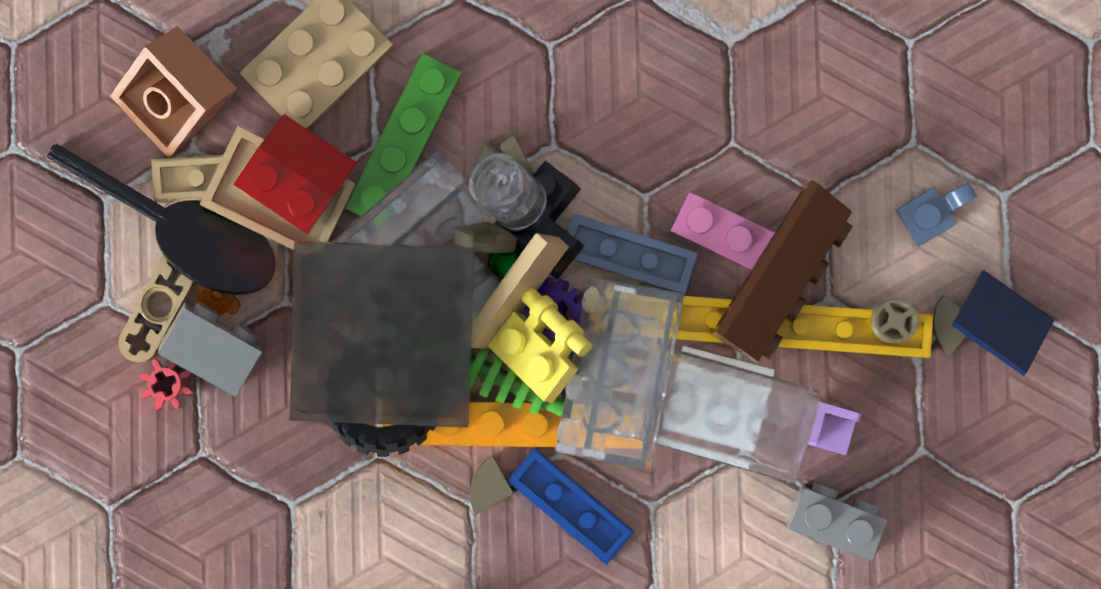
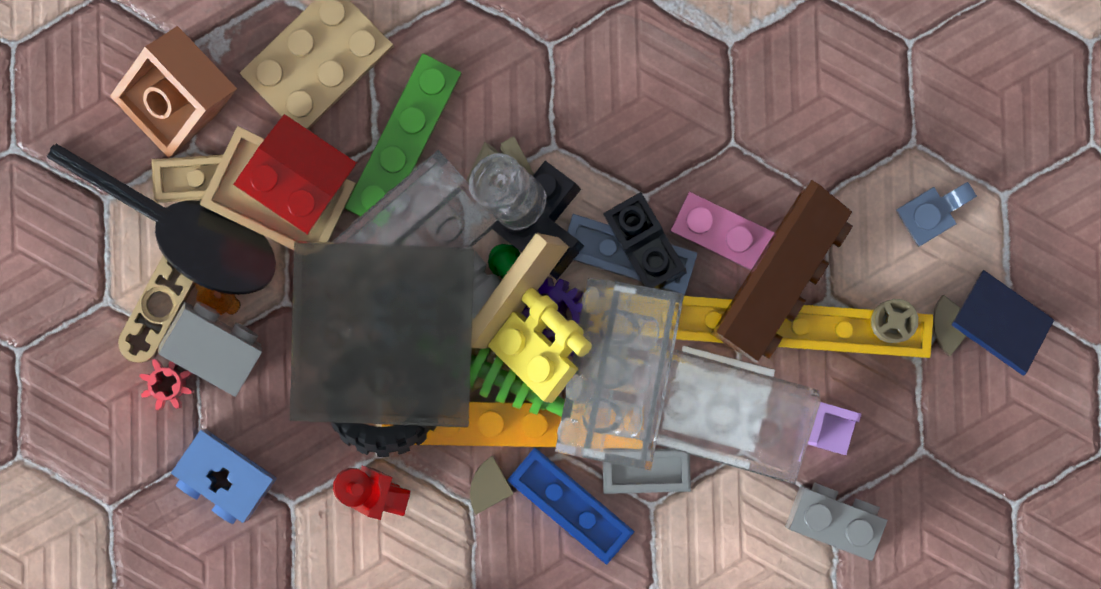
dark tan tile [454,222,517,253] -> none
none -> medium blue brick [171,429,277,524]
none -> red hips [333,465,411,520]
none -> light grey tile [602,448,691,494]
none -> black slope [603,192,687,295]

